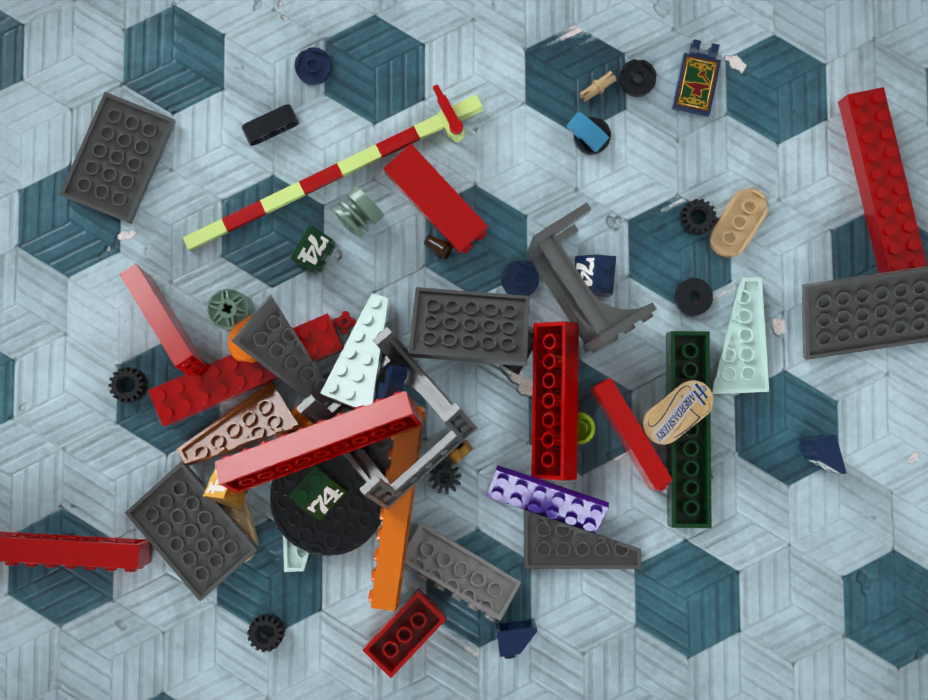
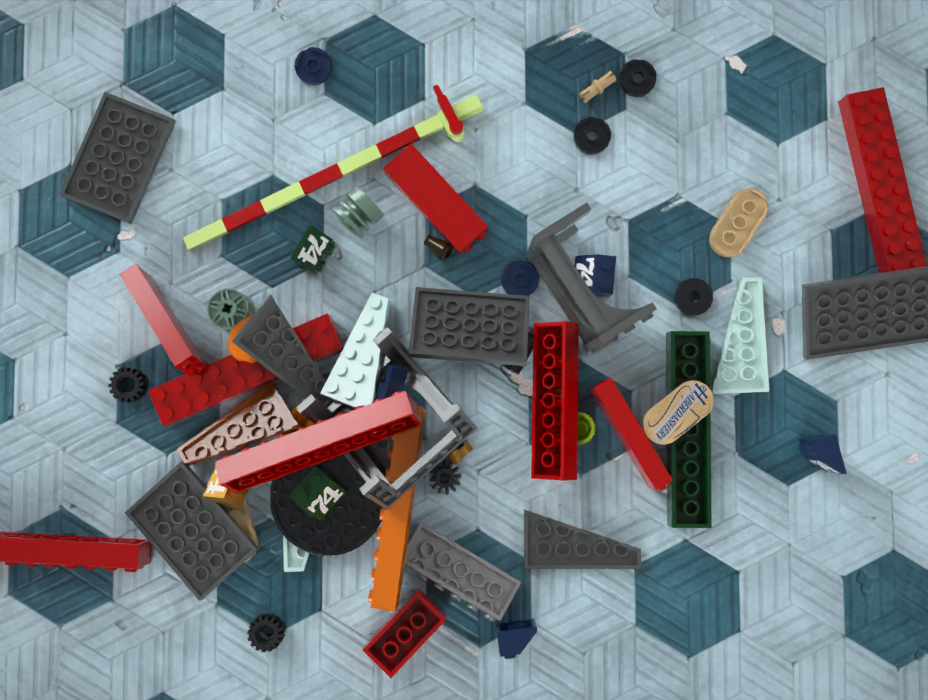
black beam [241,104,299,146] -> none
red plate [334,311,357,334] -> none
plate [486,465,609,534] -> none
dark azure slope [566,111,609,152] -> none
tile [672,39,721,117] -> none
black tyre [679,199,717,235] -> none

